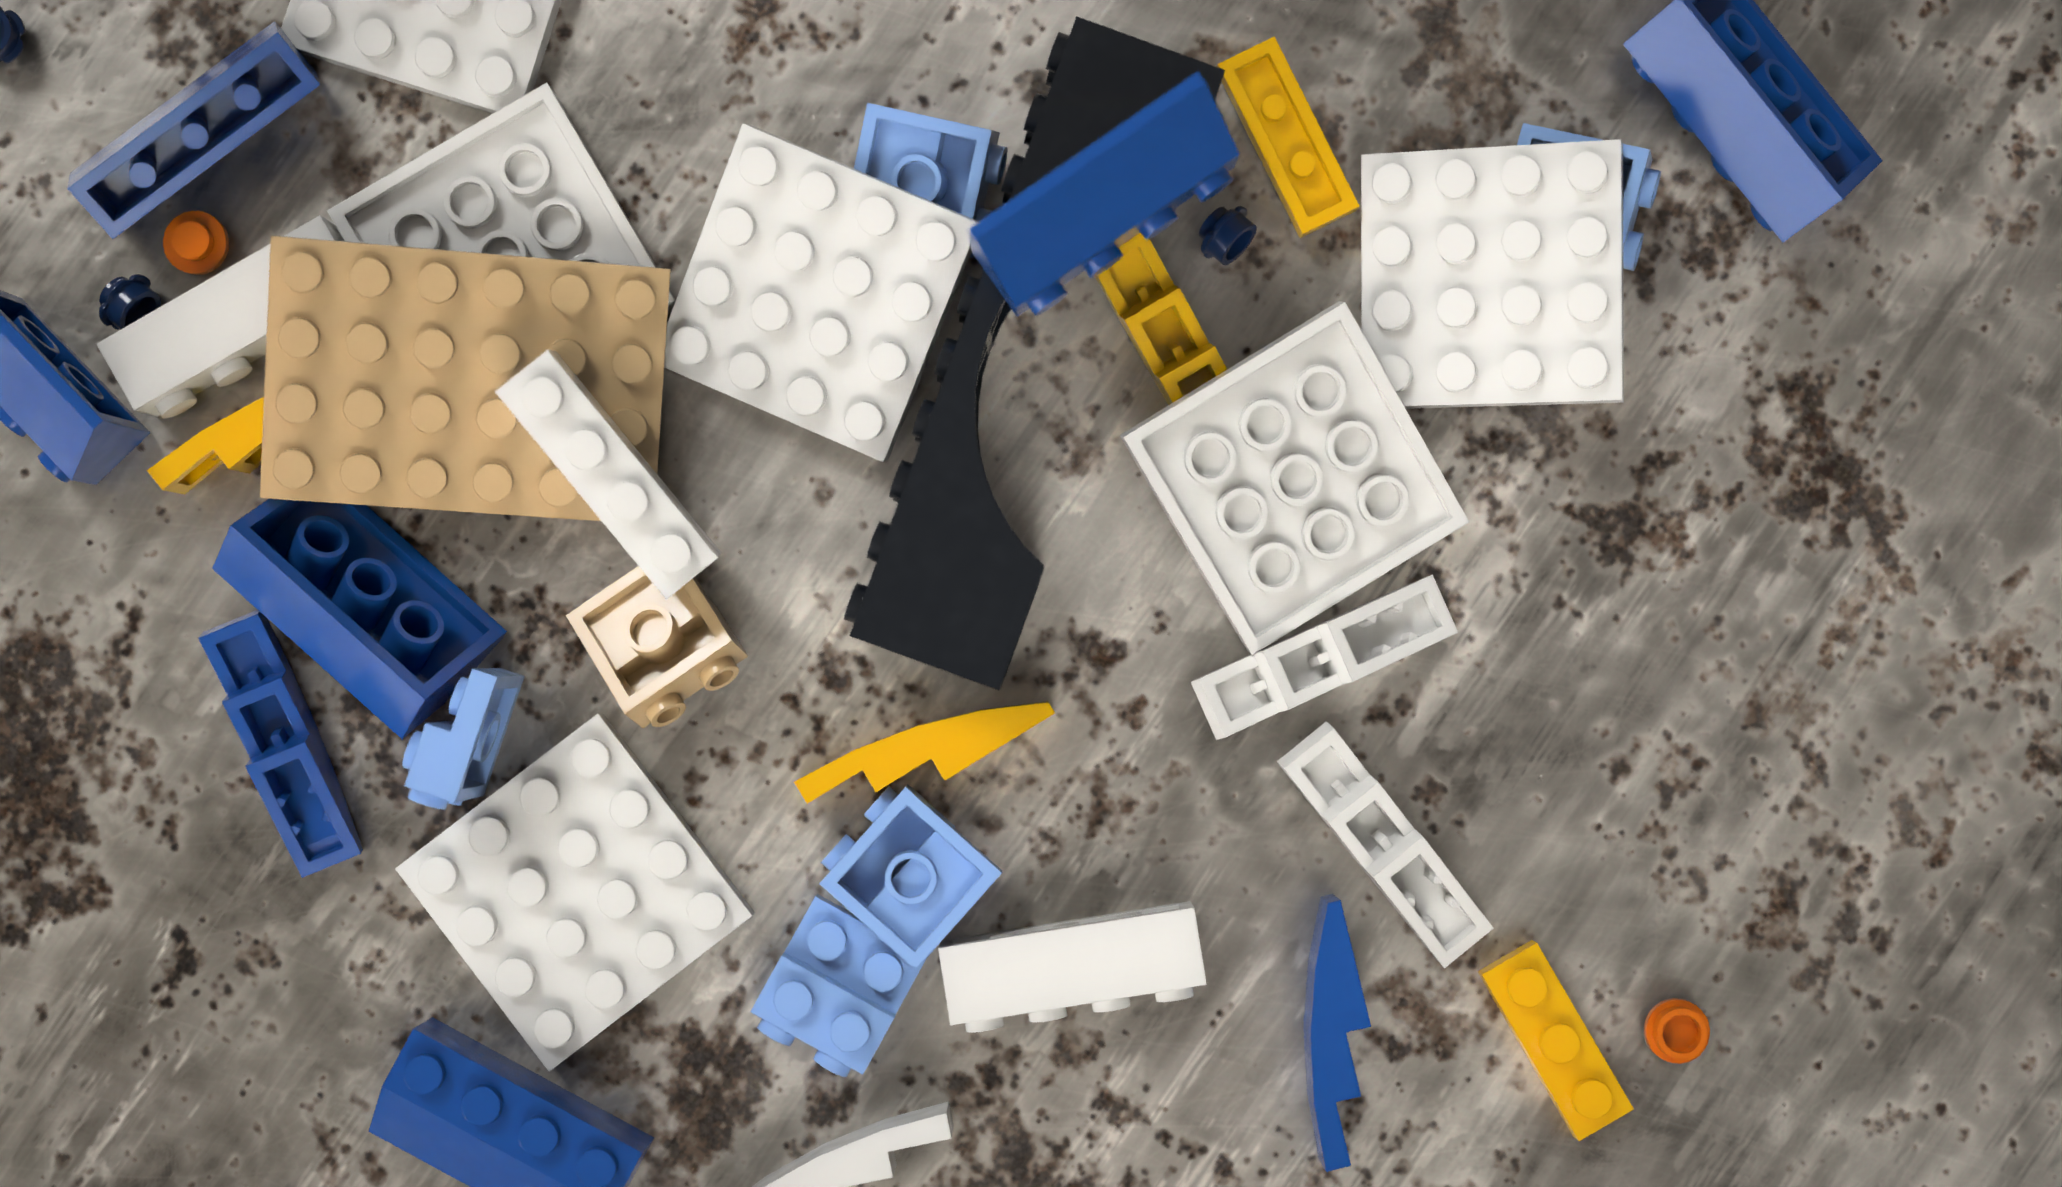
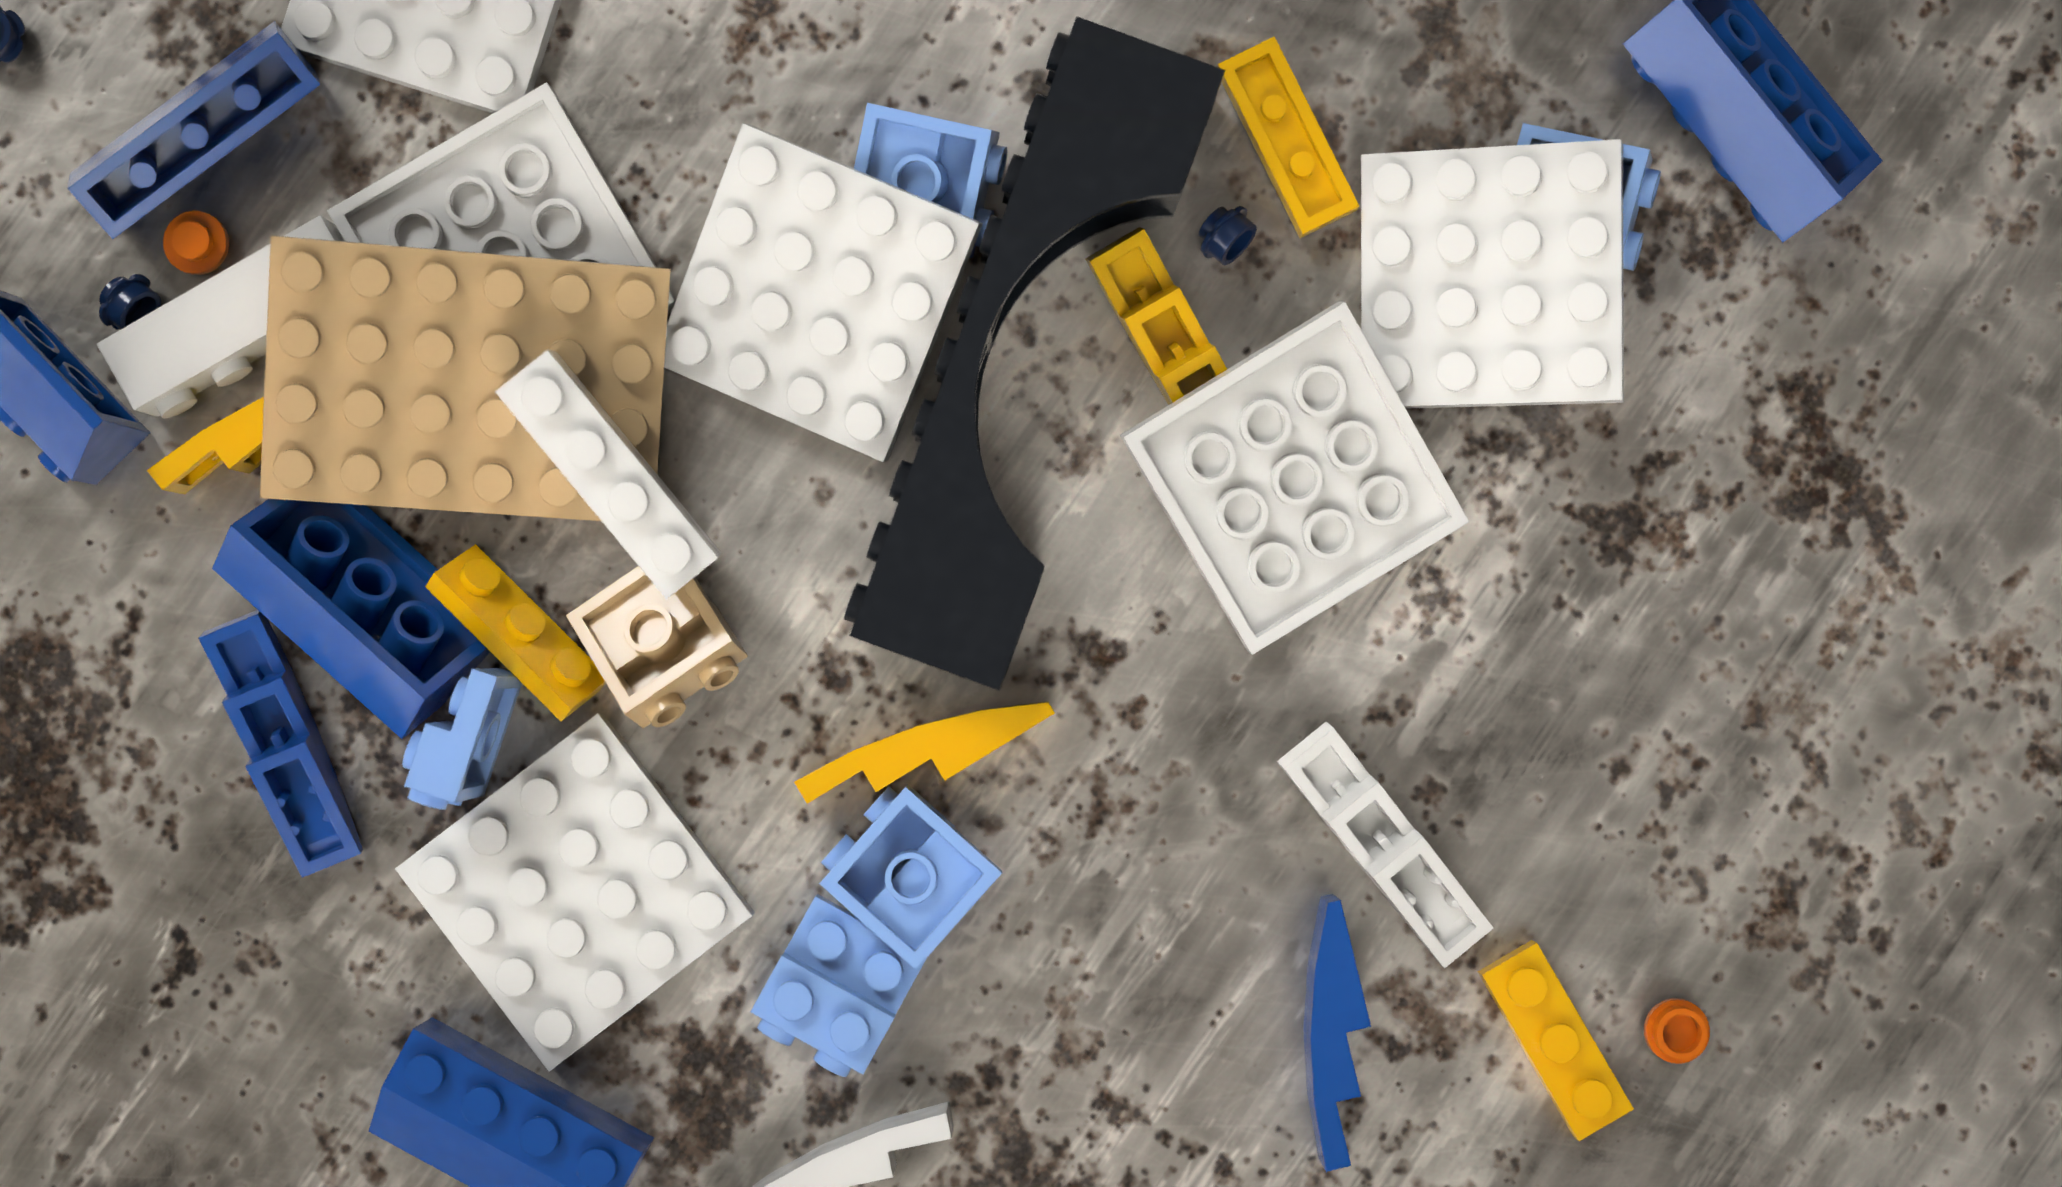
white brick [938,901,1207,1033] -> none
blue slope [968,72,1240,317] -> none
white slope [1191,574,1458,740] -> none
none -> yellow plate [425,544,606,722]

